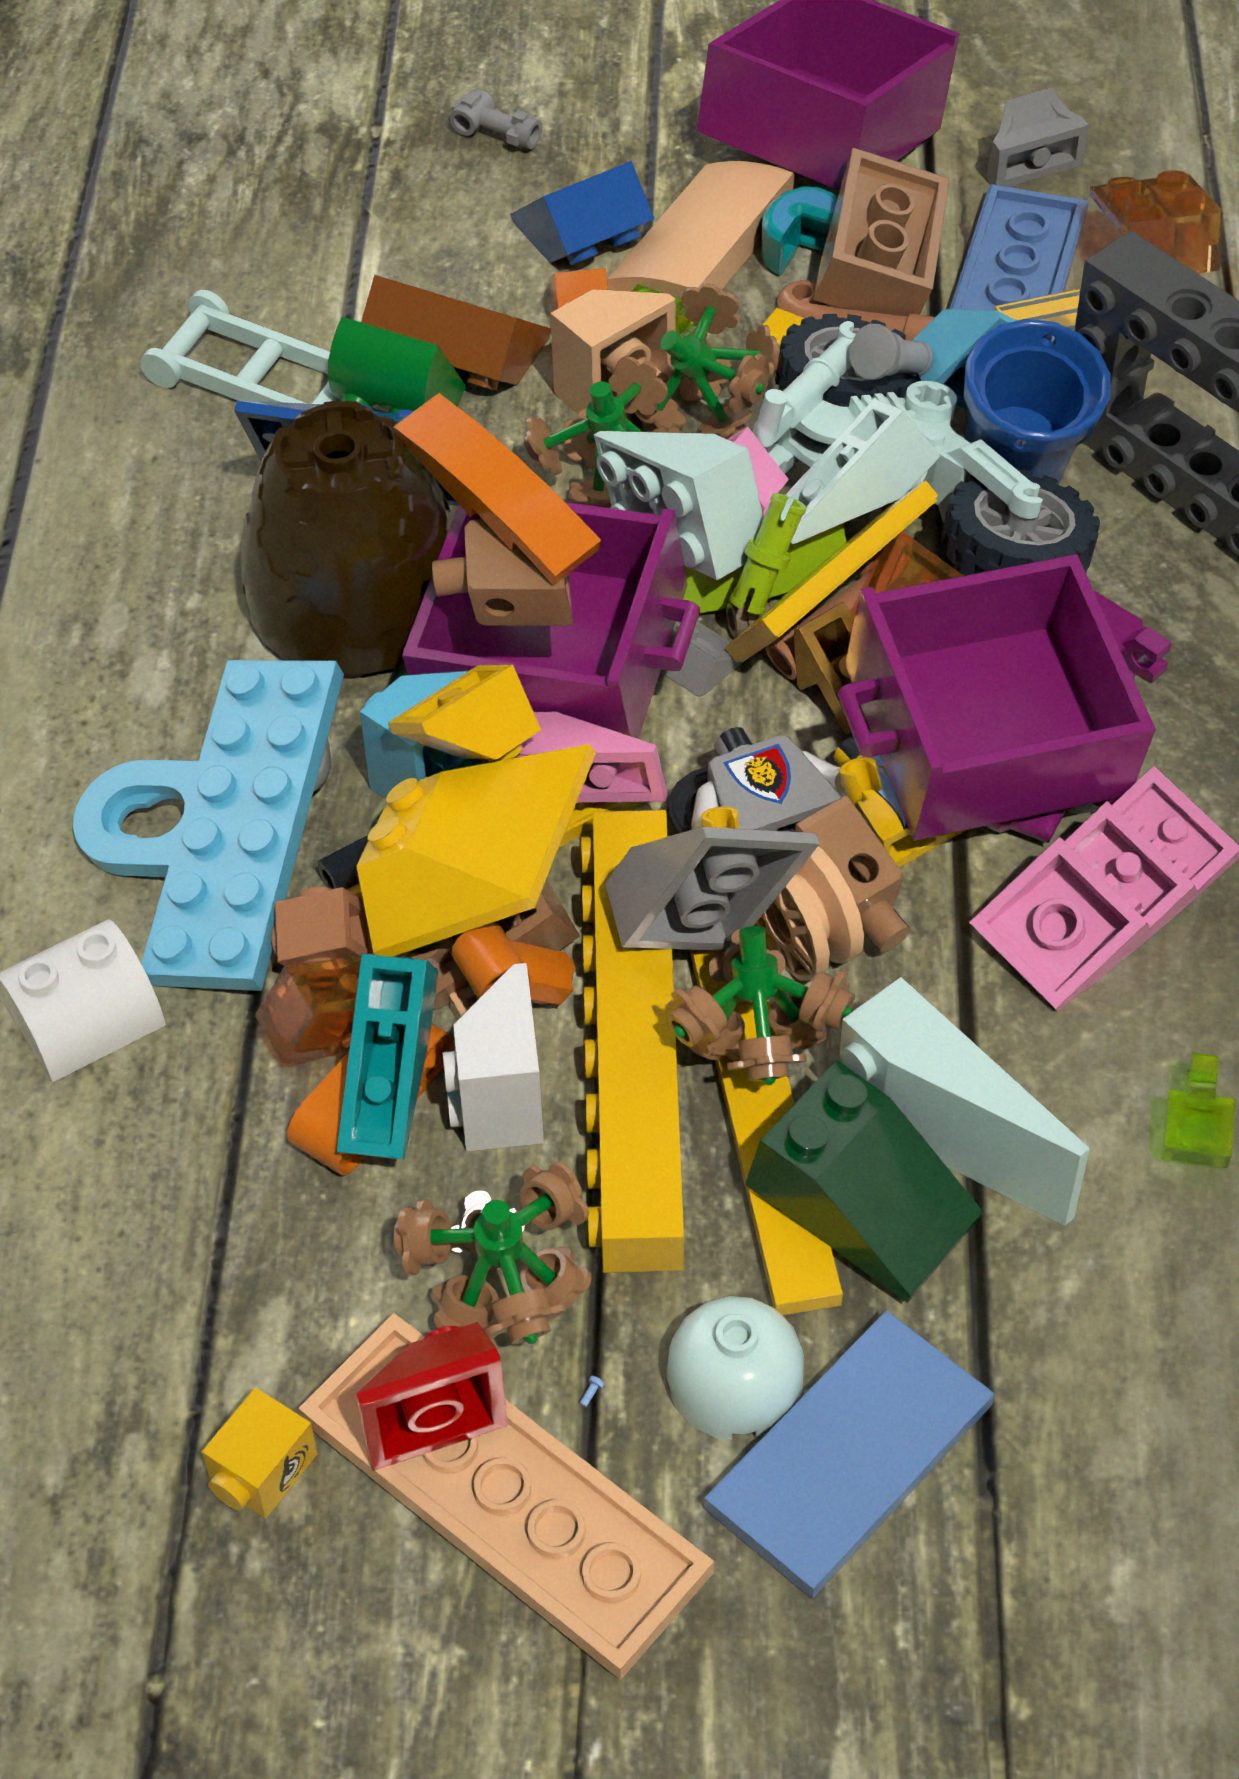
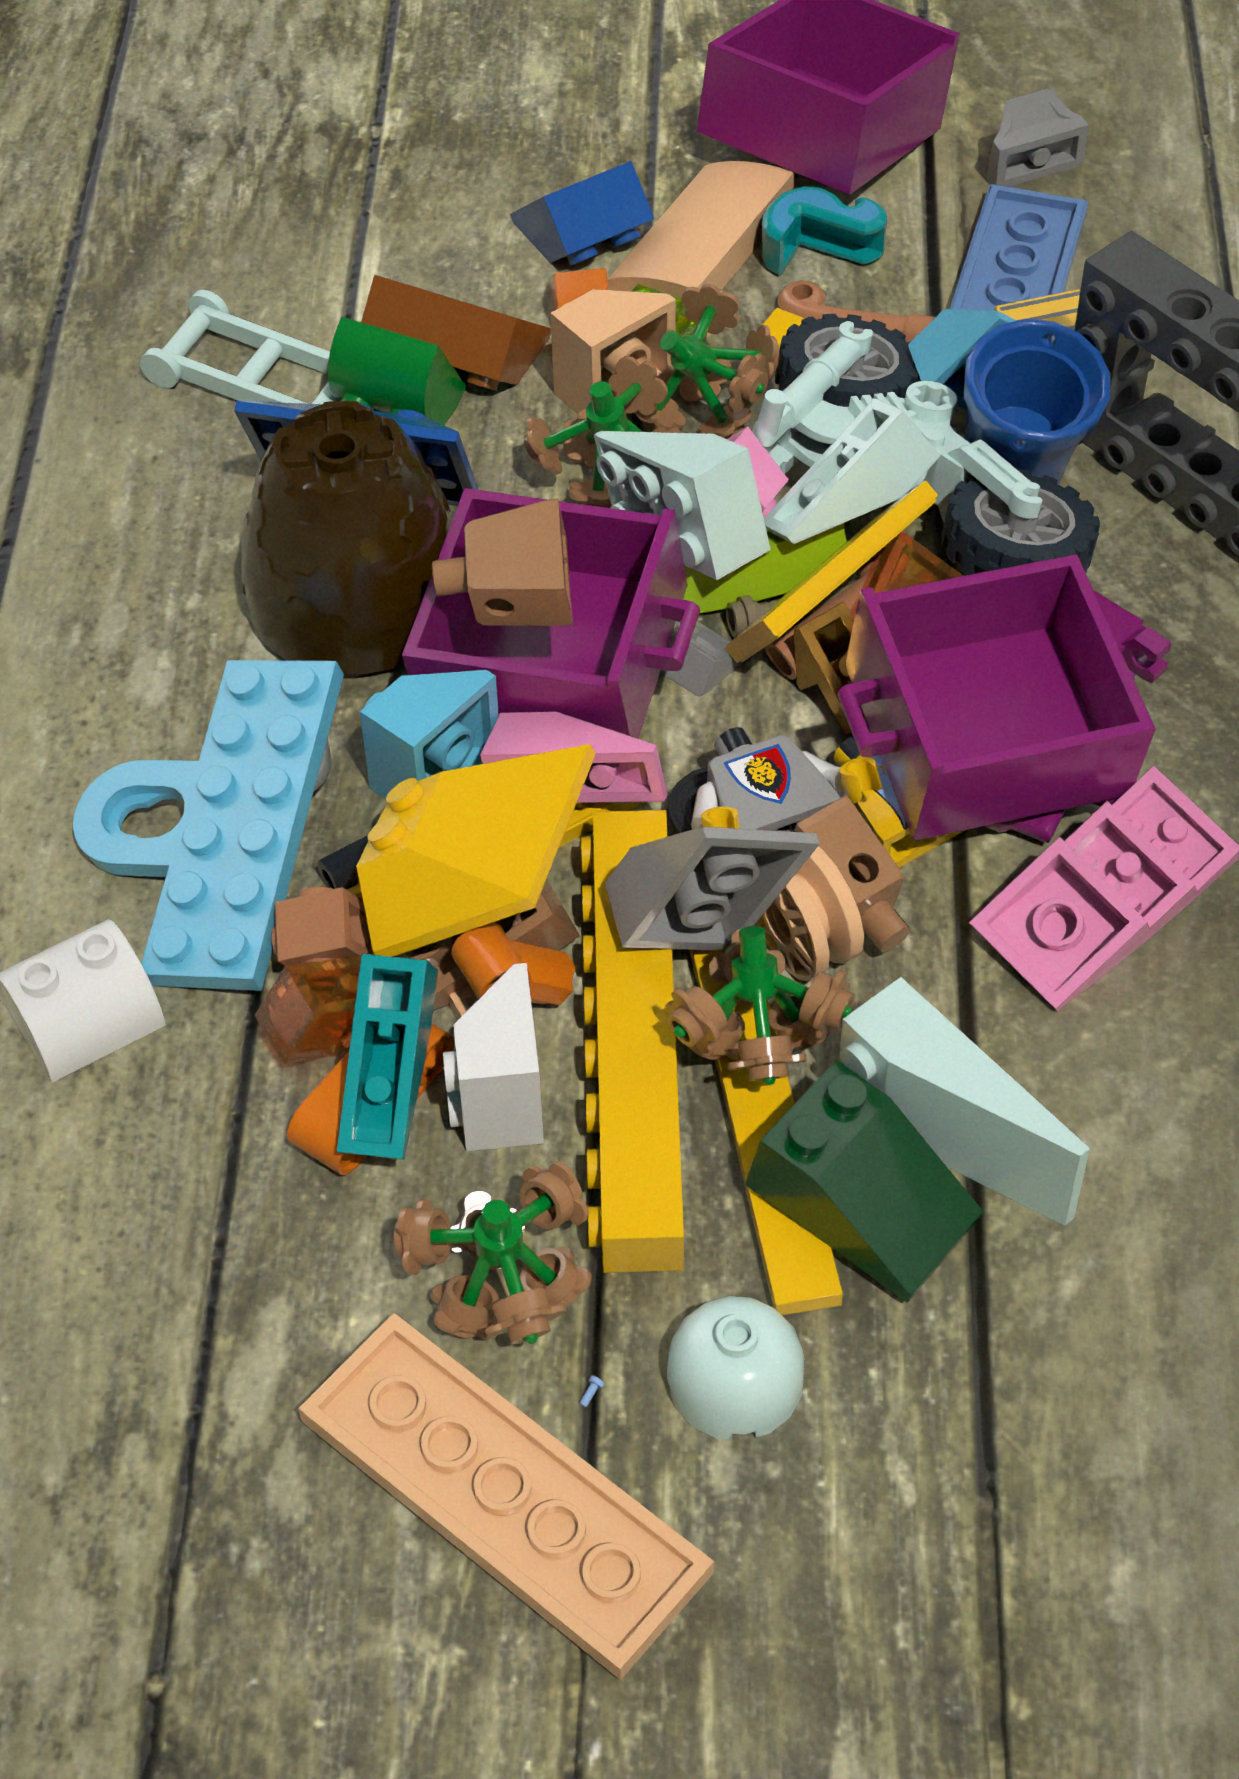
yellow brick [202,1387,318,1519] -> none
red slope [356,1322,508,1471] -> none
yellow slope [388,665,541,762] -> none
orange slope [393,393,601,585] -> none
light grey bar [450,89,542,150] -> none
medium blue tile [704,1310,995,1599] -> none
lime pin [729,493,807,614] -> none
medium nougat slope [813,148,950,317] -> none
light grey pin [850,323,933,380] -> none
clear orange slope [1090,170,1223,273] -> none
clear neon green plate [1162,1052,1236,1168] -> none

